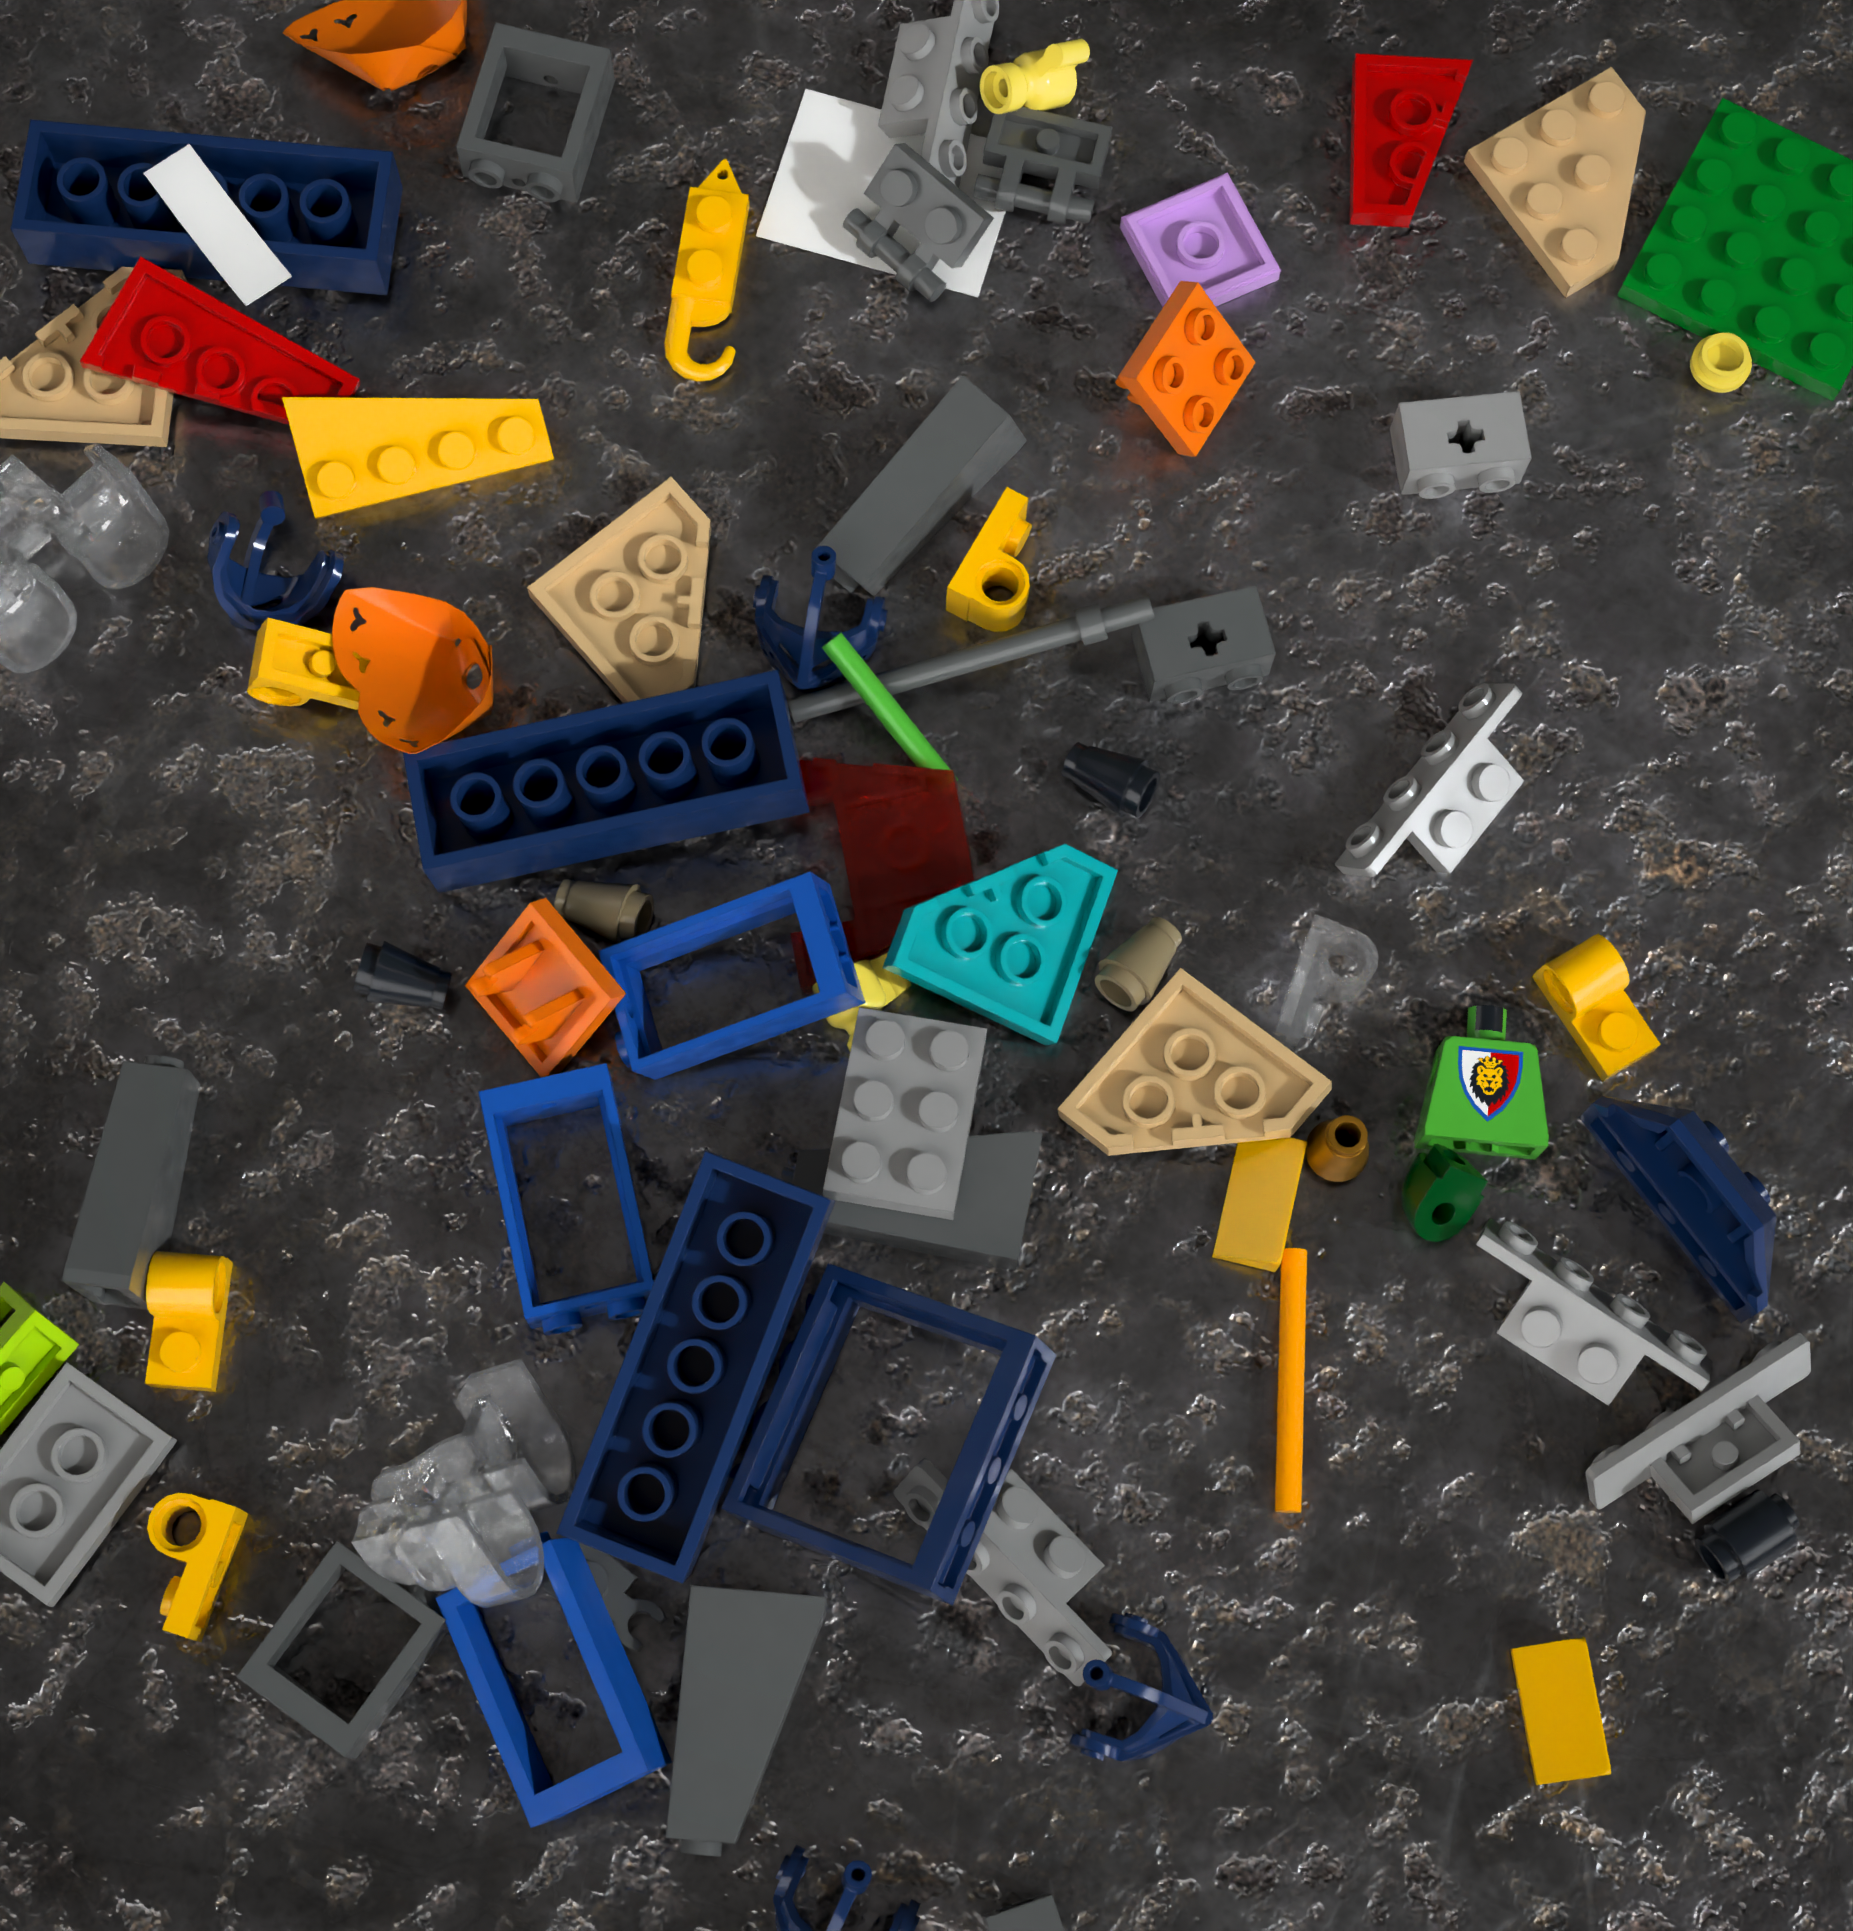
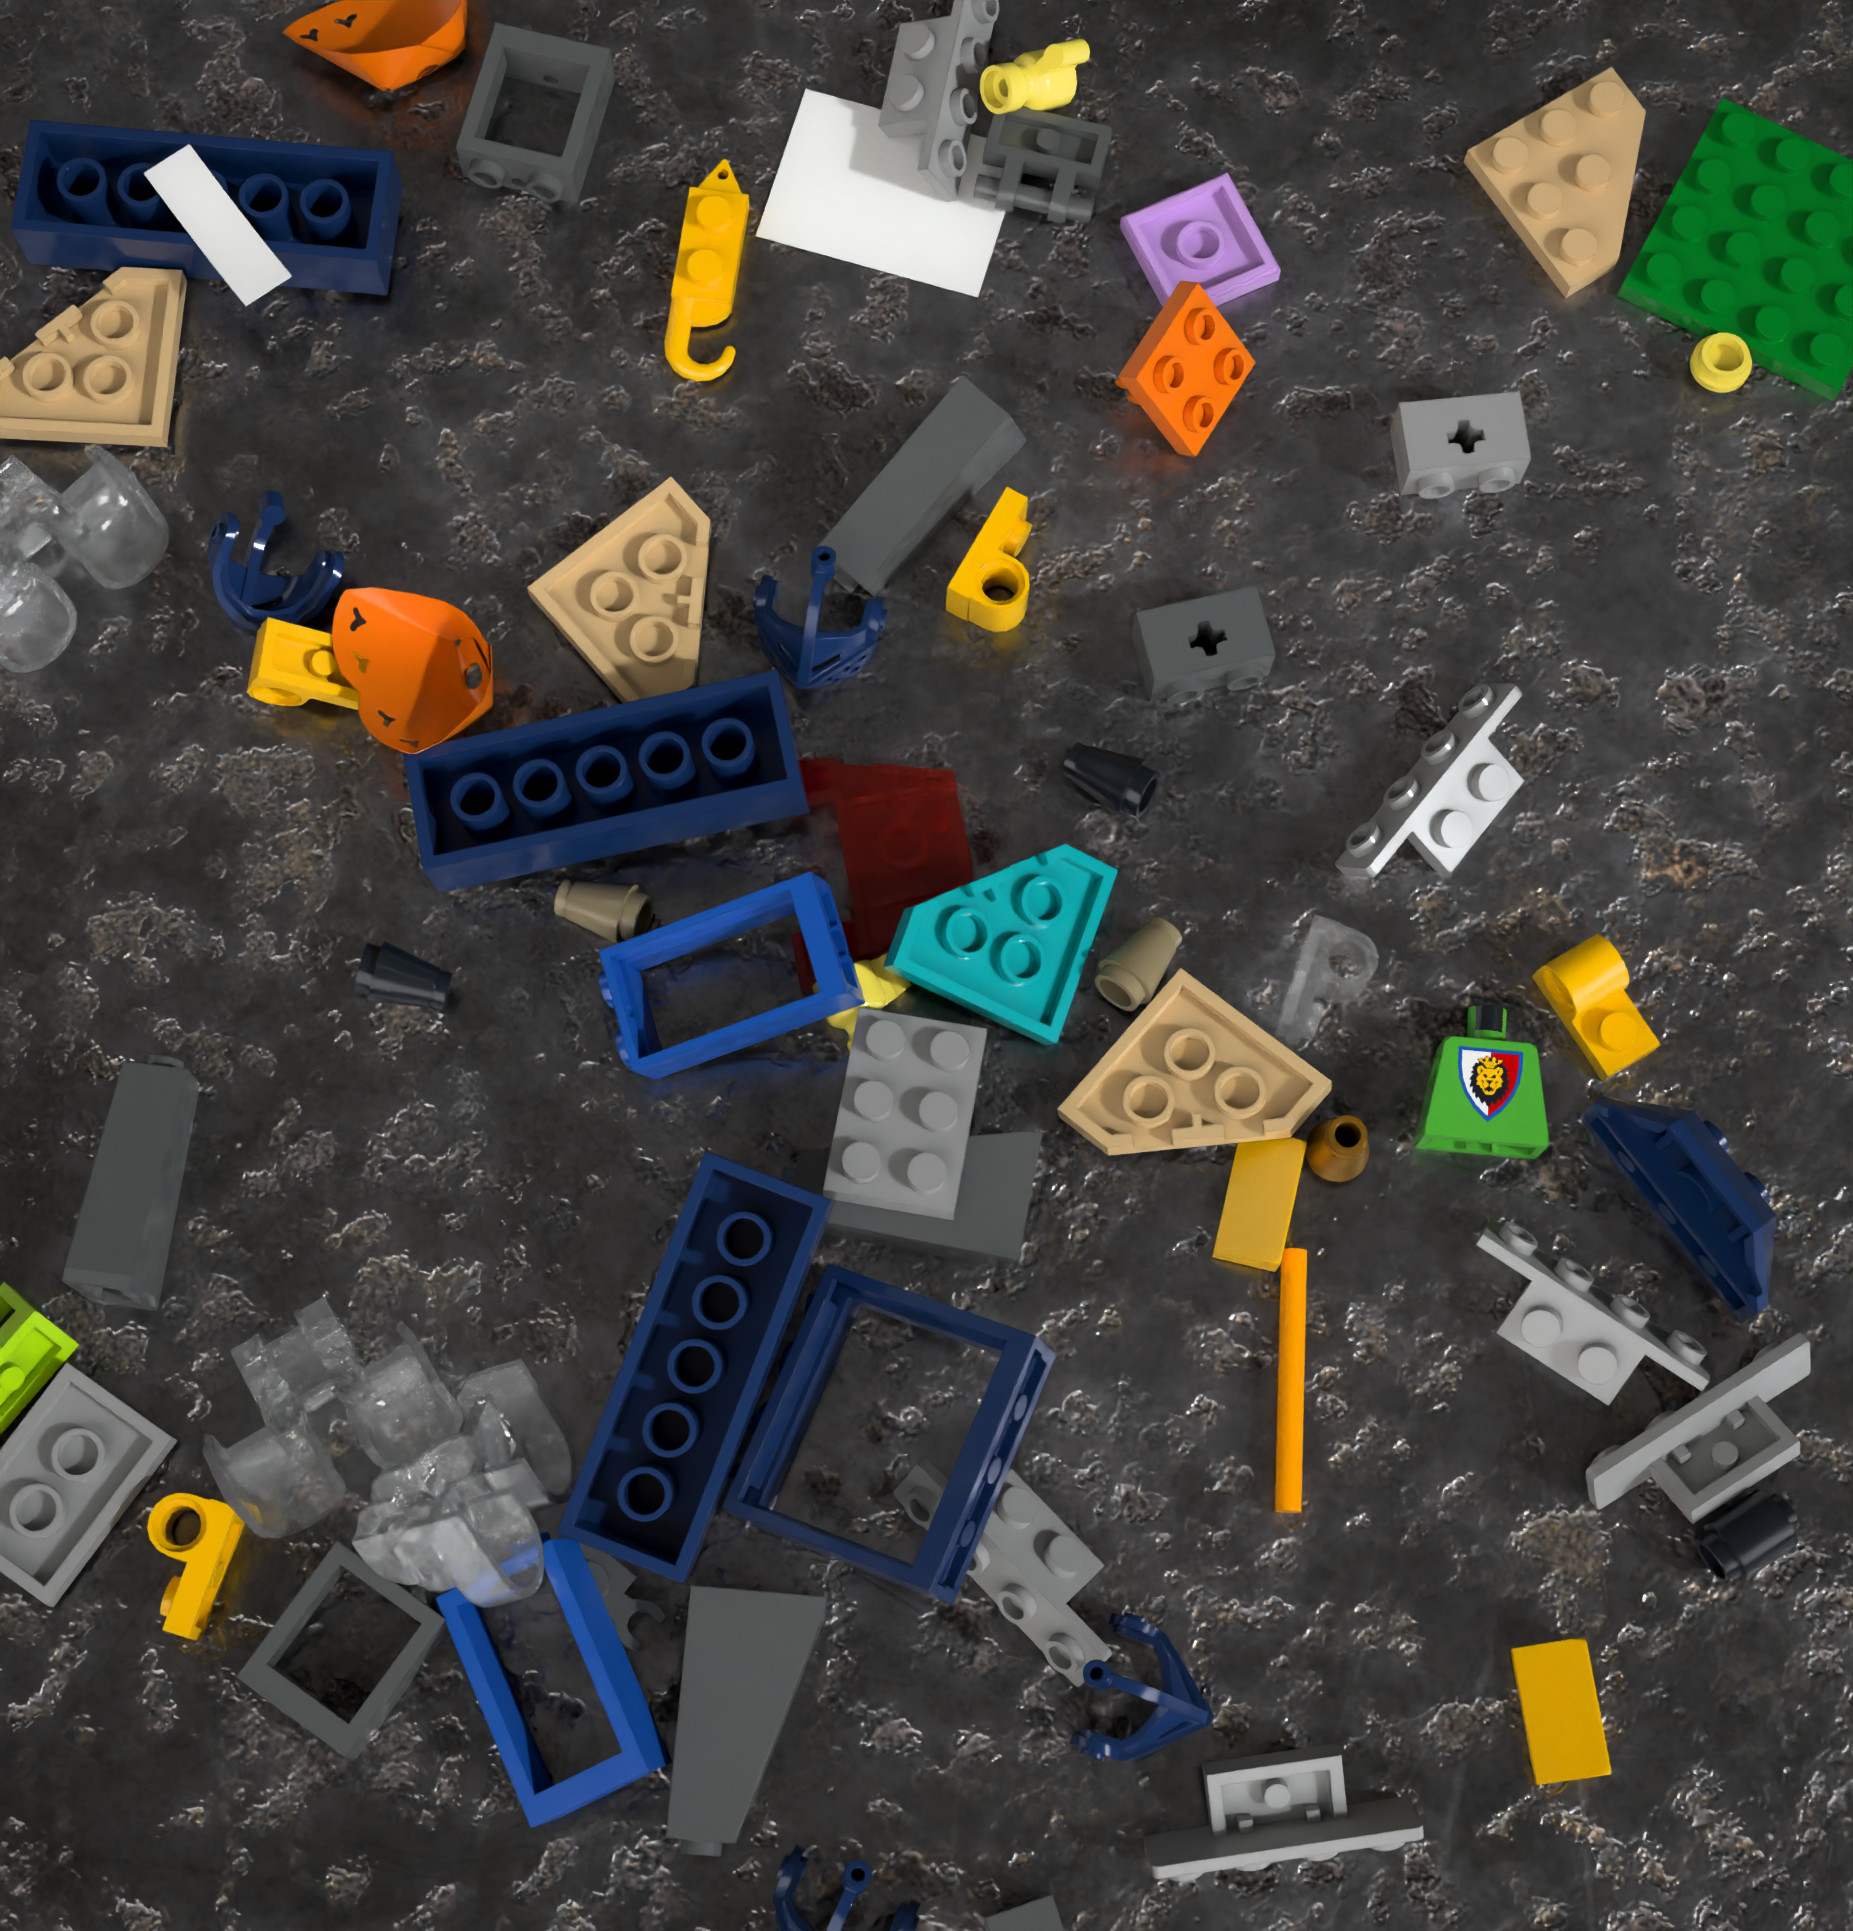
red wing [79,256,360,425] -> none
yellow plate [145,1251,233,1392] -> none
yellow wing [282,397,554,519] -> none
orange plate [465,898,626,1077] -> none
blue window [478,1063,655,1335] -> none
dark grey bar [788,595,1155,723] -> none
bright green bar [821,632,958,794] -> none
dark grey plate [843,143,994,302] -> none
red wing [1349,53,1473,228] -> none
dark green piece [1401,1144,1488,1242] -> none
none -> clear piece [203,1297,464,1538]
none -> light grey bracket [1143,1743,1424,1881]

